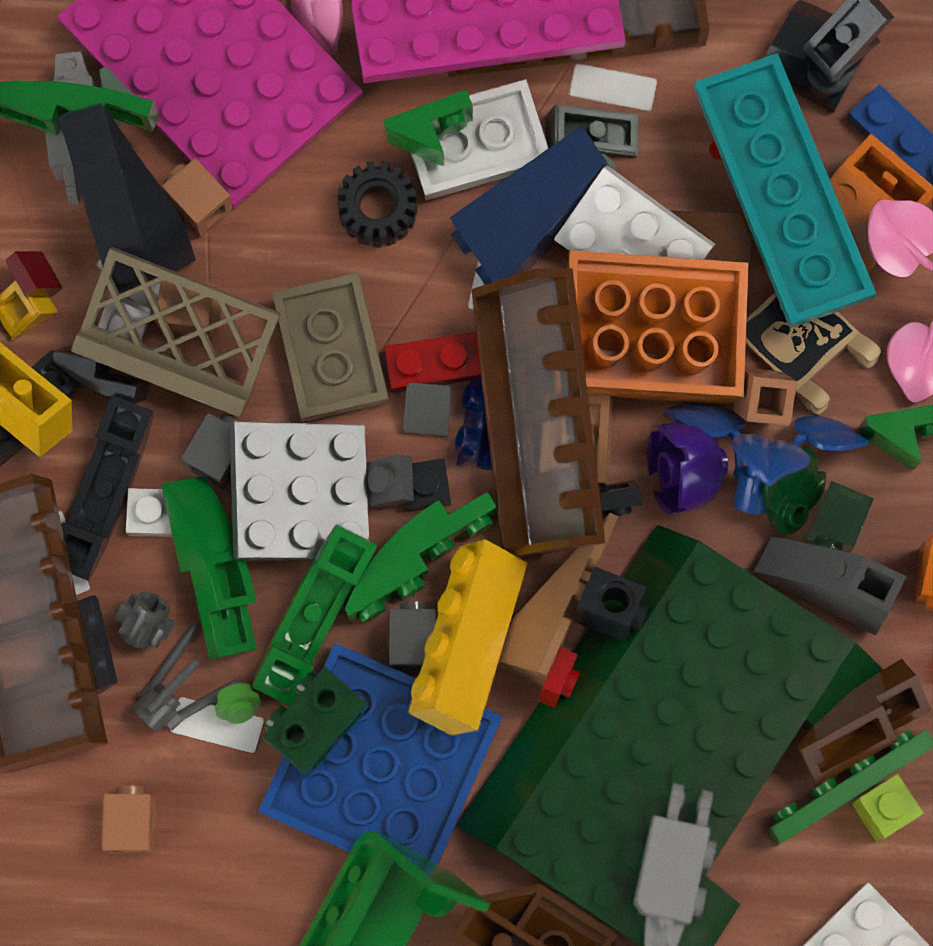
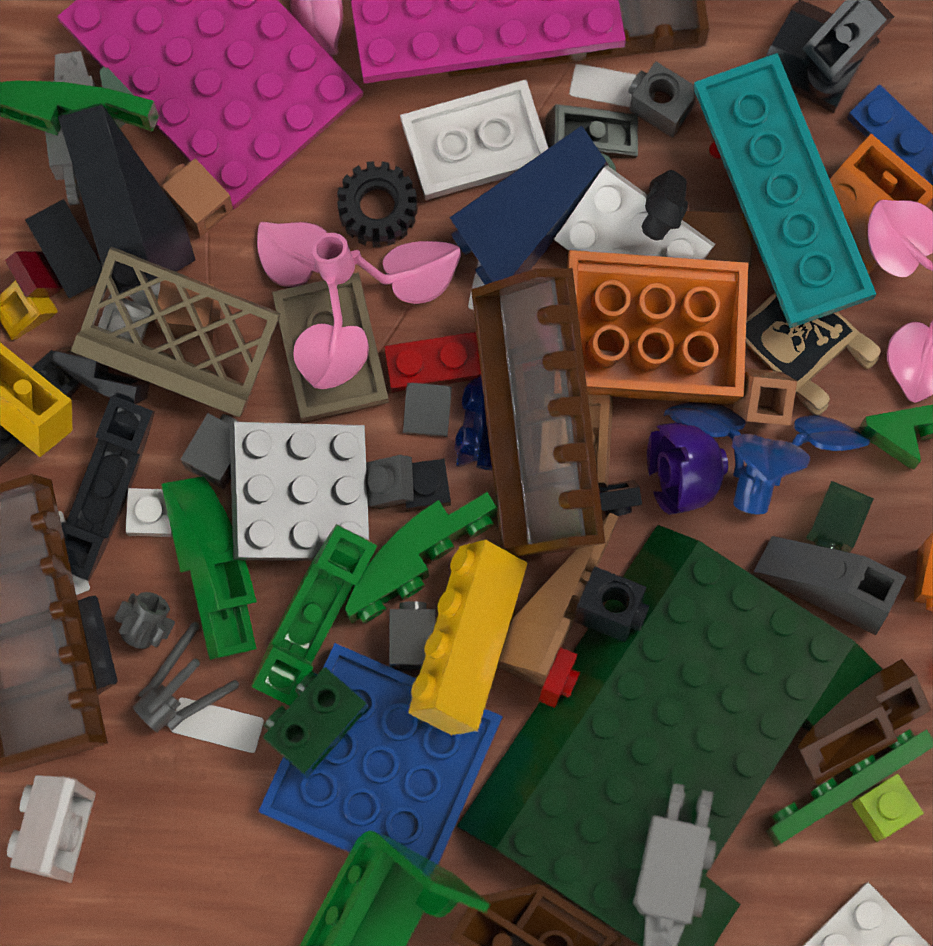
nougat brick [102,785,156,854] -> none
bright green plate [215,683,261,724] -> none
green slope [383,90,473,166] -> none
dark green plate [762,446,826,535] -> none
none -> white slope [7,775,96,883]
none -> black slope [25,199,103,298]
none -> bright pink plant [257,222,461,389]
none -> dark grey brick [628,61,697,138]
none -> black piece [641,170,688,241]

